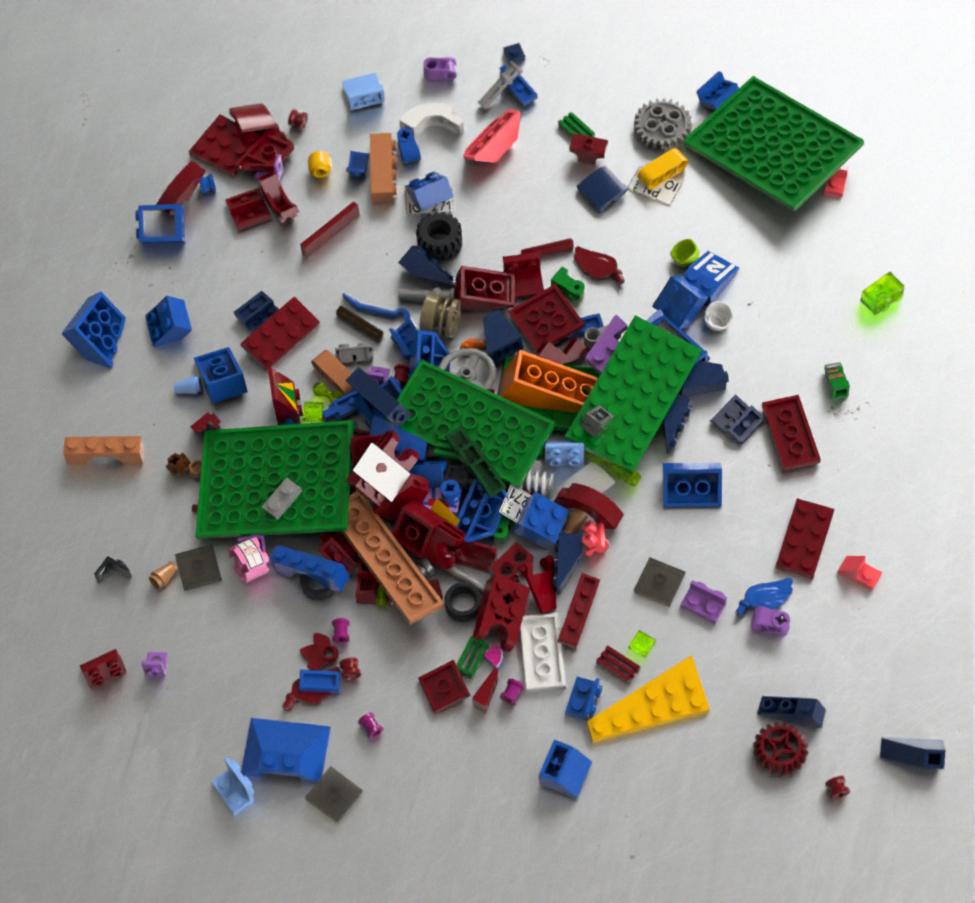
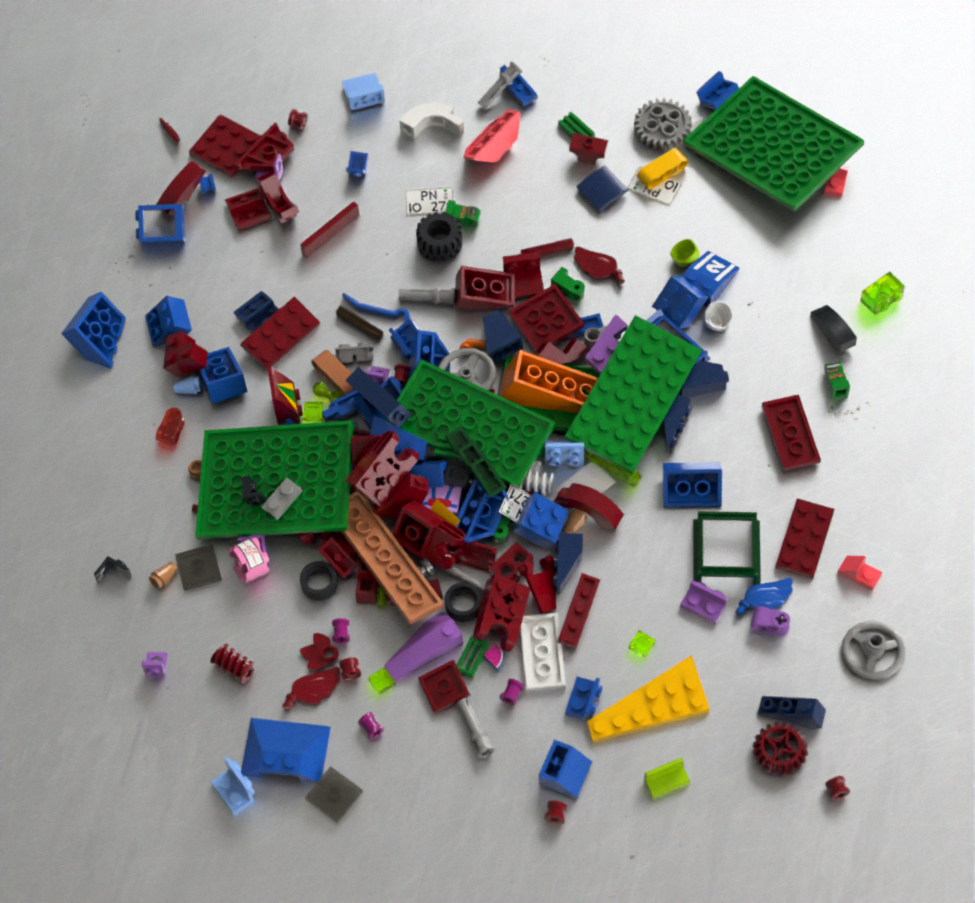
nougat arch [63,436,144,465] -> none
dark red bracket [80,649,126,688] -> none
reddish brown gear [166,453,191,477] -> none
dark red bracket [190,412,221,433] -> none
dark red slope [229,103,275,133] -> none
blue arch [269,545,350,593] -> none
blue tile [299,670,340,693] -> none
yellow head [308,151,332,178] -> none
white sticker [353,443,410,501] -> none
nougat brick [370,133,397,203] -> none
blue piece [397,128,421,164] -> none
dark blue slope [398,245,455,284] -> none
slope [405,172,454,211] -> none
dark tan wheel [419,293,461,338] -> none
medium lavender piece [423,57,457,81] -> none
blue wheel [440,480,461,504] -> none
dark red slope [472,668,499,714] -> none
dark blue plate [503,43,525,65] -> none
dark grey slope [581,405,614,438] -> none
coral hips [582,520,609,557] -> none
dark red tile [596,645,641,684] -> none
clear smoke plate [634,557,686,607] -> none
dark blue slope [709,394,765,444] -> none
dark blue slope [880,737,946,769] -> none
none -> clear red piece [155,407,185,446]
none -> dark red hand [159,118,180,142]
none -> dark red brick [163,331,208,378]
none -> dark red piece [210,643,254,684]
none -> black bracket [242,476,267,506]
none -> dark red plate [299,533,316,545]
none -> clear neon green tile [368,667,396,695]
none -> medium lavender wedge [384,612,463,683]
none -> green leg [445,200,481,227]
none -> light grey pin [457,698,494,758]
none -> dark red wheel [544,800,568,824]
none -> lime panel [644,757,690,799]
none -> piece [693,511,761,585]
none -> black slope [810,305,857,353]
none -> light grey piece [841,621,906,680]

